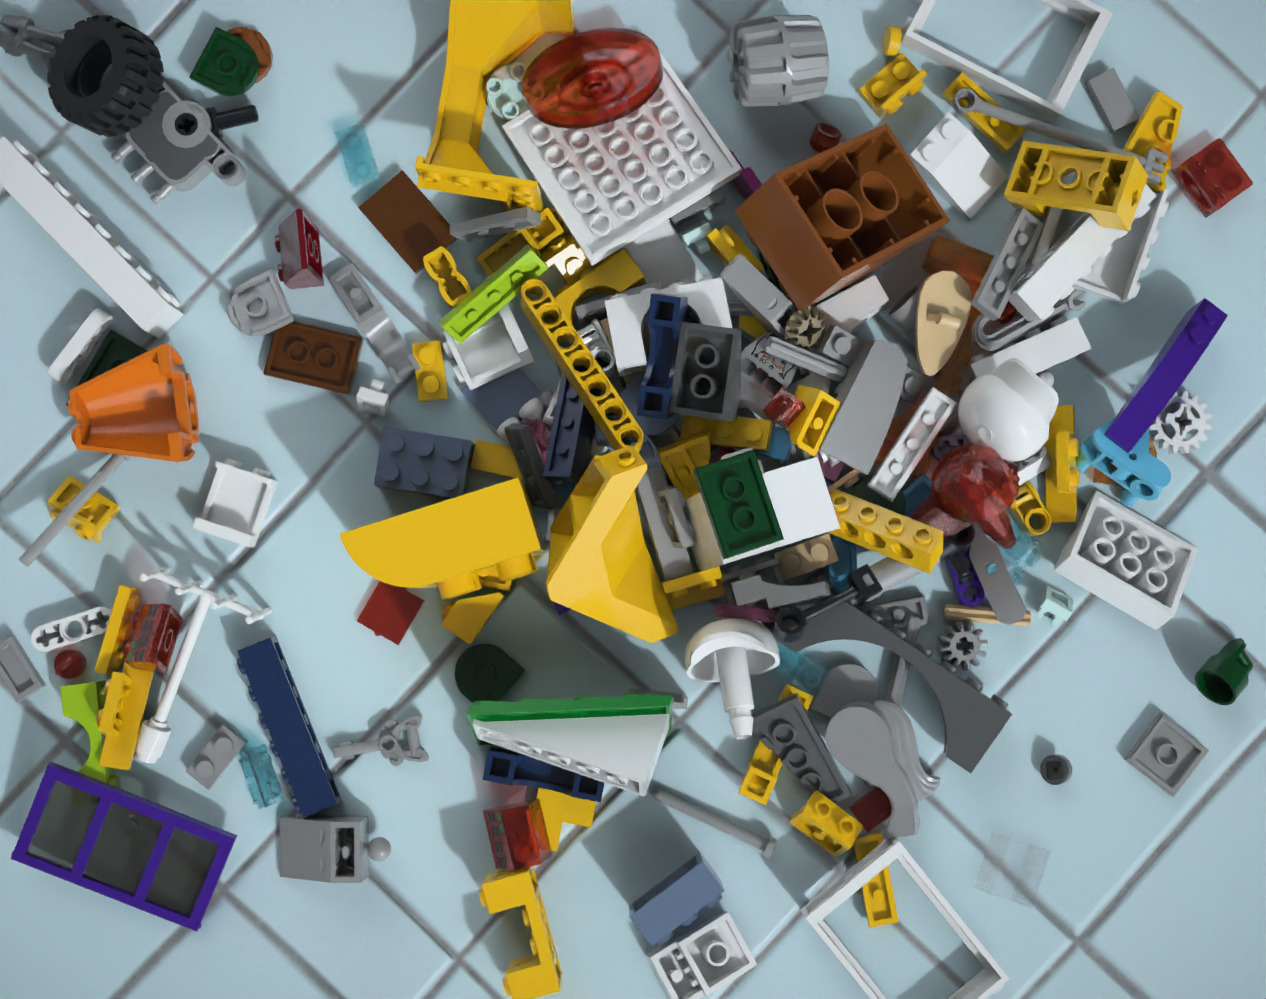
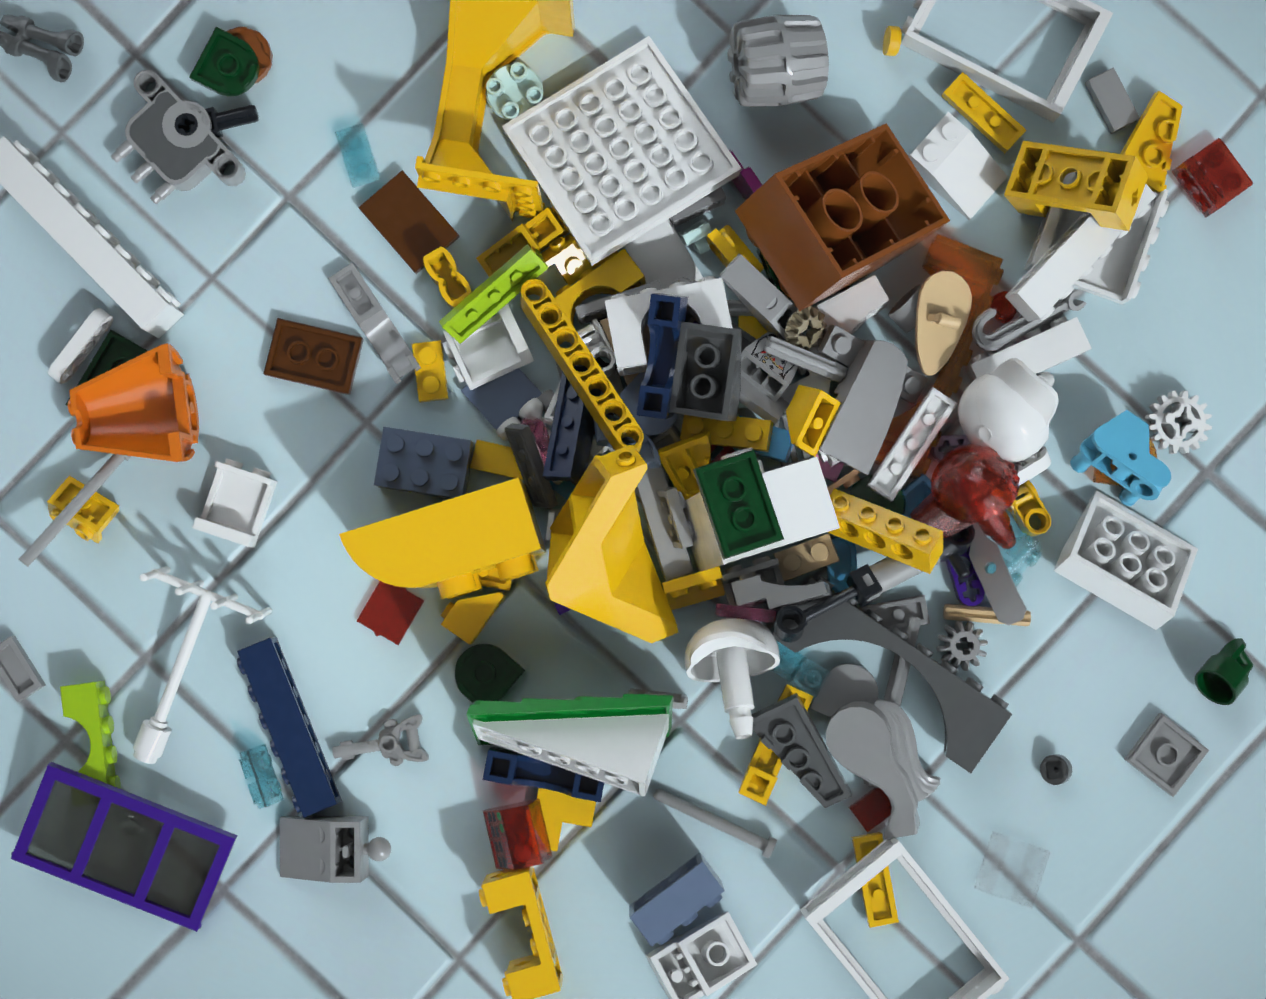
white beam [31,607,113,652] -> none
black tyre [47,15,164,137] -> none
clear red tile [54,649,87,679] -> none
yellow plate [94,585,140,675] -> none
yellow bracket [96,649,158,770] -> none
clear red slope [124,604,183,675] -> none
light grey plate [185,724,248,790] -> none
light grey tile [227,269,295,336] -> none
slope [275,209,324,289] -> none
white tile [356,379,389,418] -> none
light grey tile [450,206,542,242] -> none
clear red container [522,28,664,129] -> none
clear red tile [762,388,806,429] -> none
yellow bracket [789,791,863,858] -> none
clear red tile [810,123,842,153] -> none
yellow bracket [857,53,928,118] -> none
light grey hinge [952,88,1168,184] -> none
light grey plate [971,208,1045,321] -> none
light aqua tile [1038,586,1073,626] -> none
yellow bracket [1045,405,1080,523] -> none
dark purple slope [1104,298,1228,453] -> none

